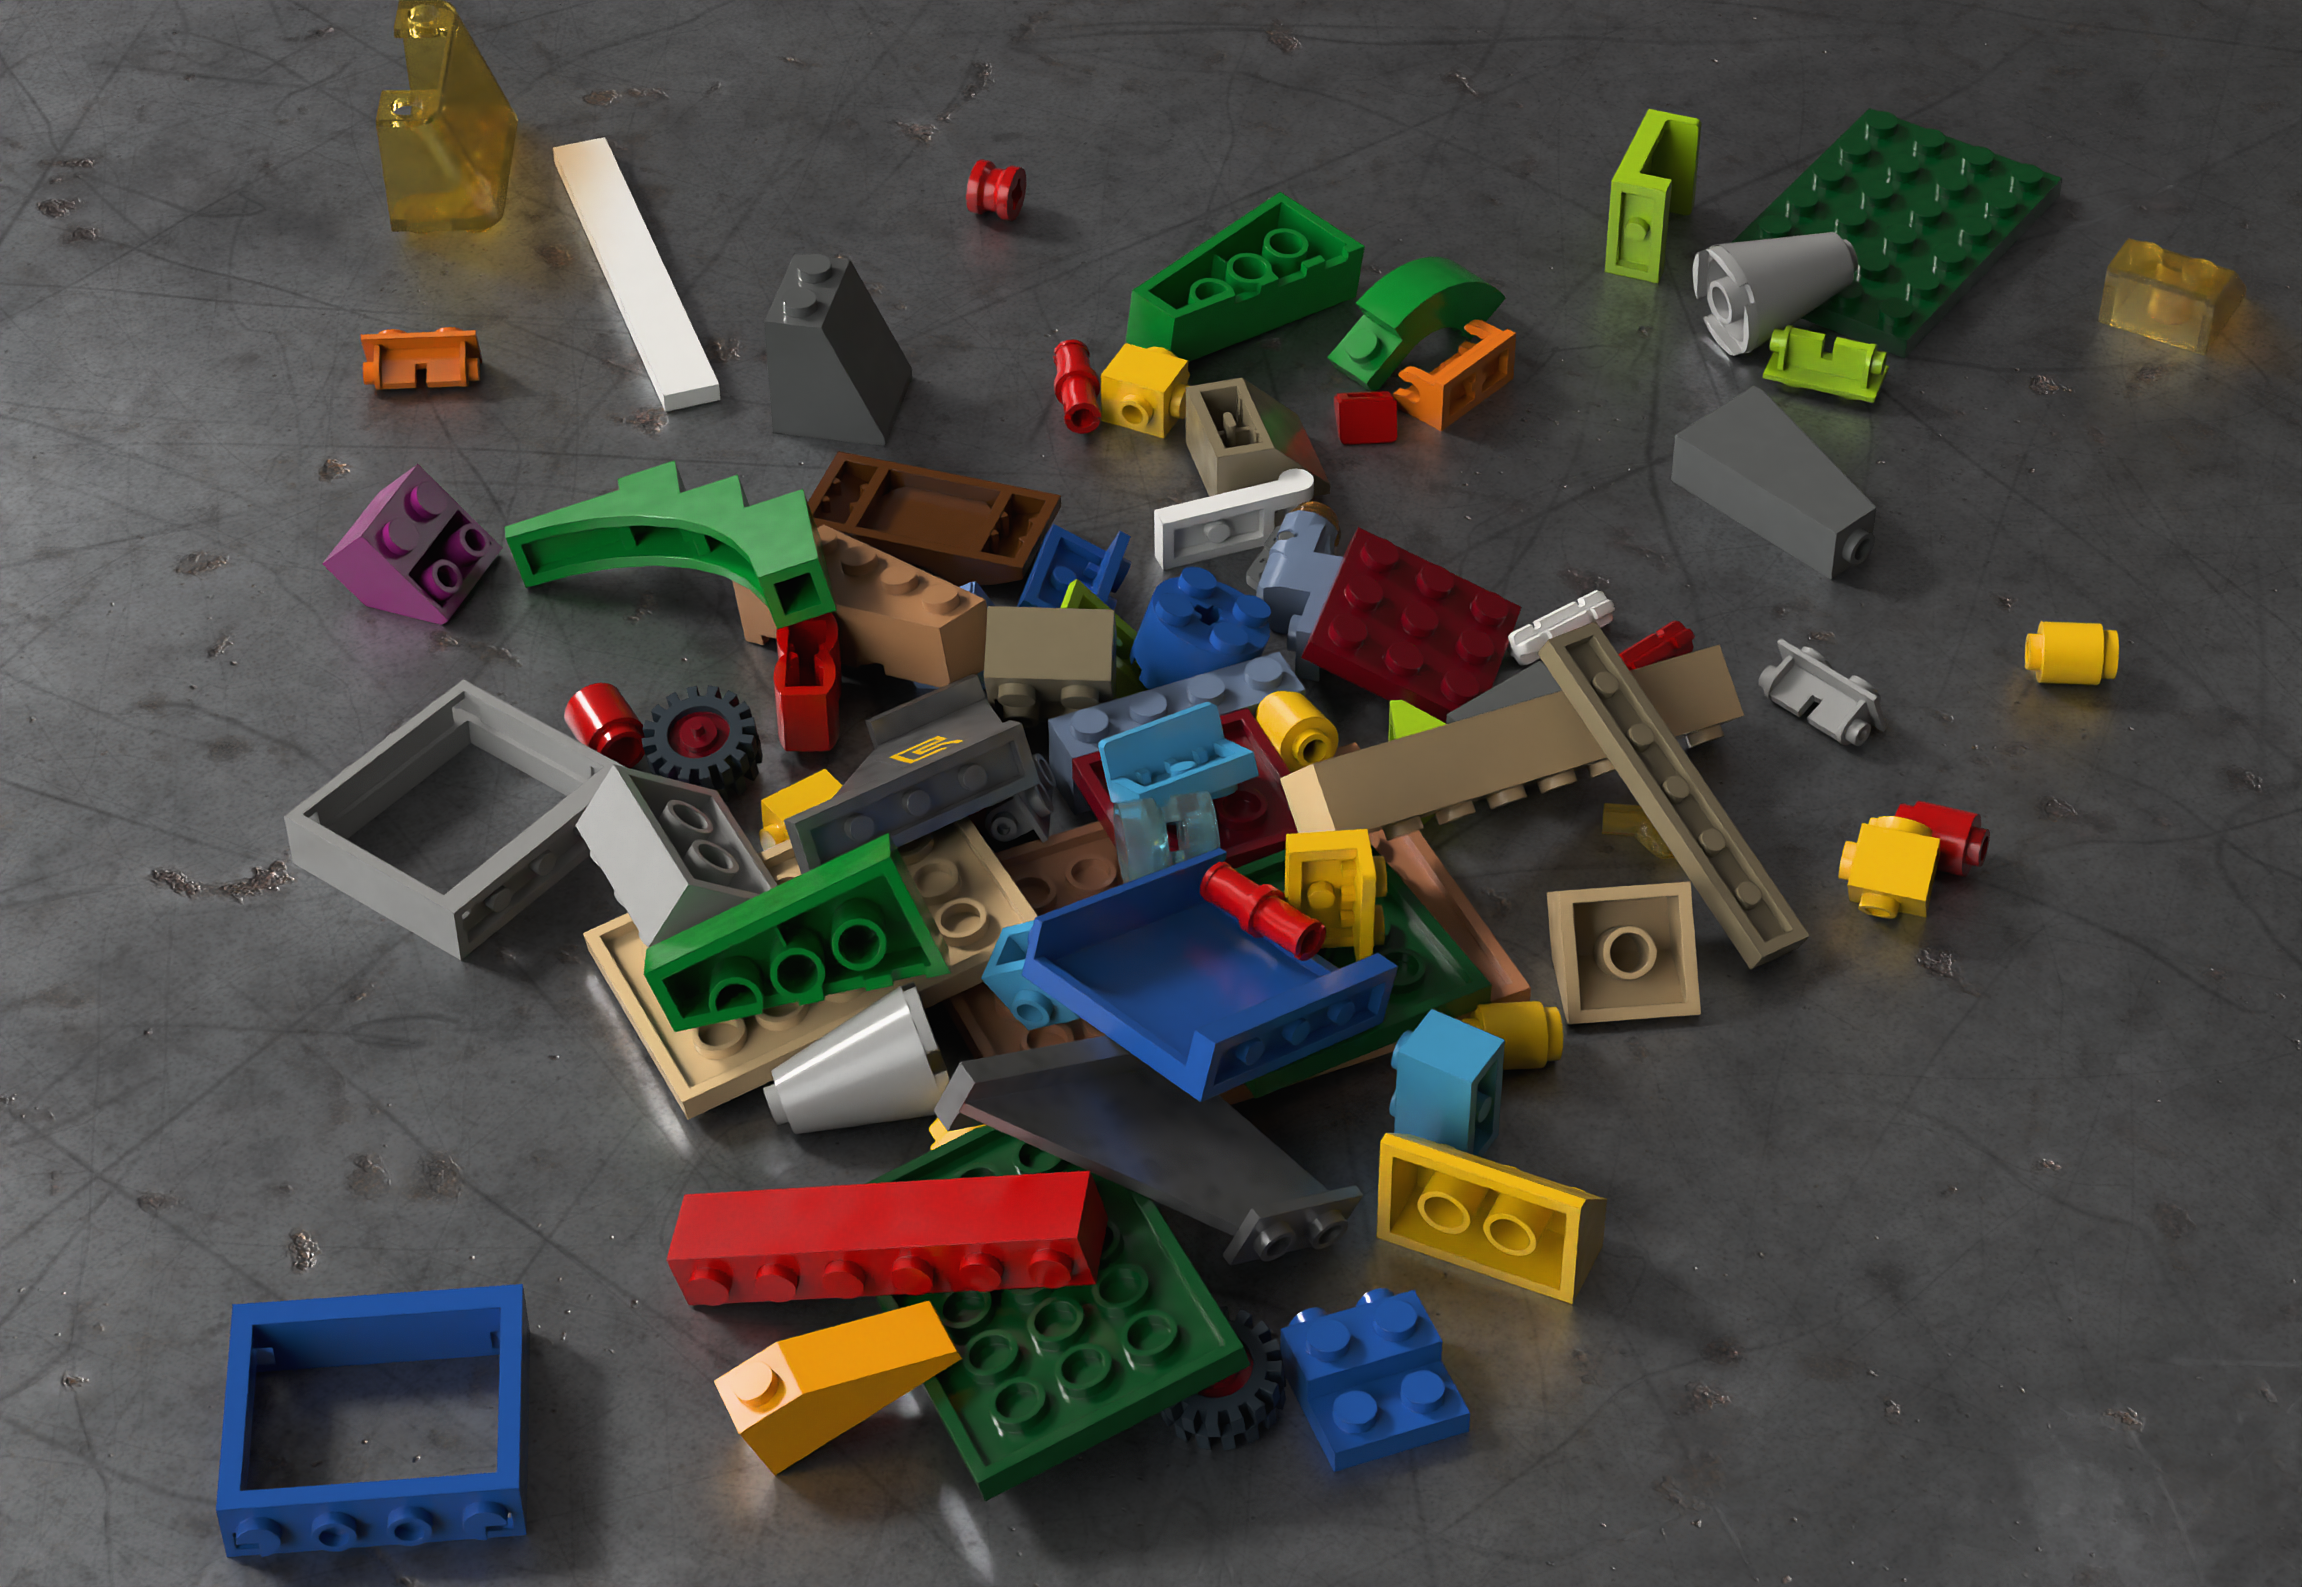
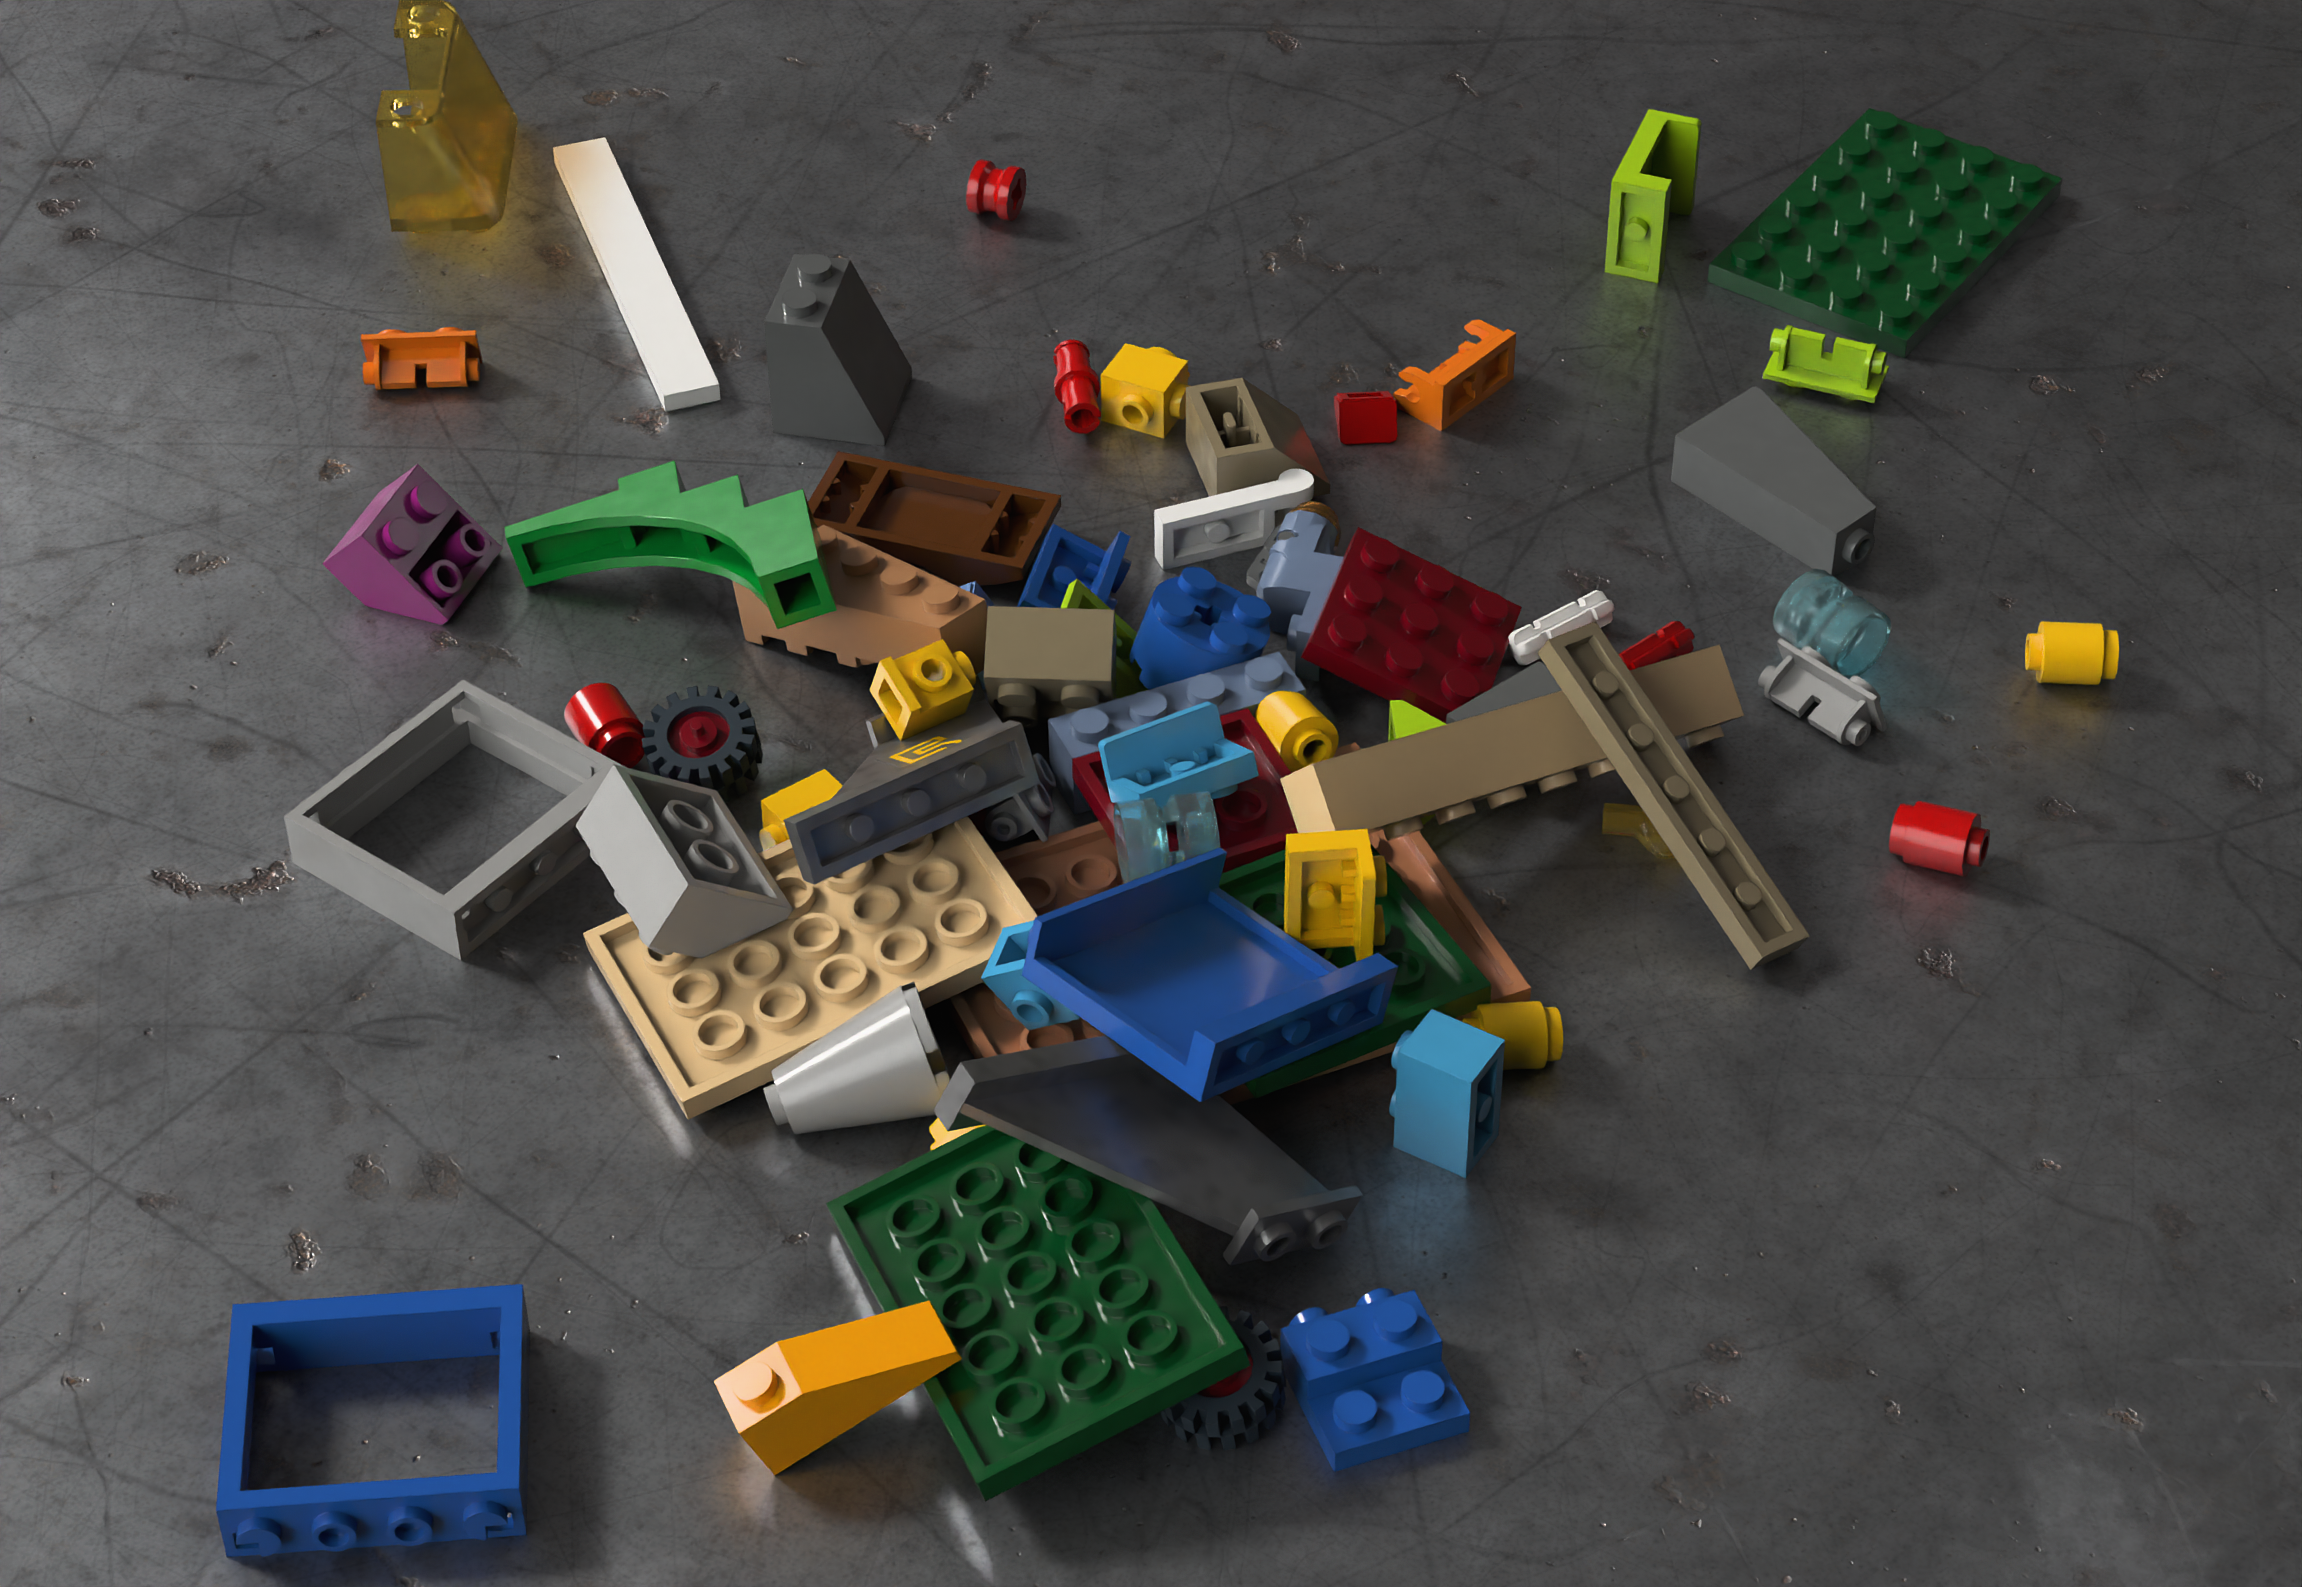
green wedge [643,833,951,1032] -> none
red brick [666,1171,1108,1306] -> none
red brick [773,612,842,752] -> none
green wedge [1126,192,1365,362] -> none
red pin [1200,861,1326,961] -> none
green arch [1327,257,1506,392] -> none
yellow slope [1376,1133,1607,1305] -> none
tan slope [1547,881,1701,1024] -> none
light grey cone [1692,232,1858,356] -> none
yellow brick [1838,816,1940,919] -> none
clear yellow slope [2098,238,2247,356] -> none
none -> yellow brick [870,639,976,741]
none -> clear light blue wheel [1773,569,1891,679]

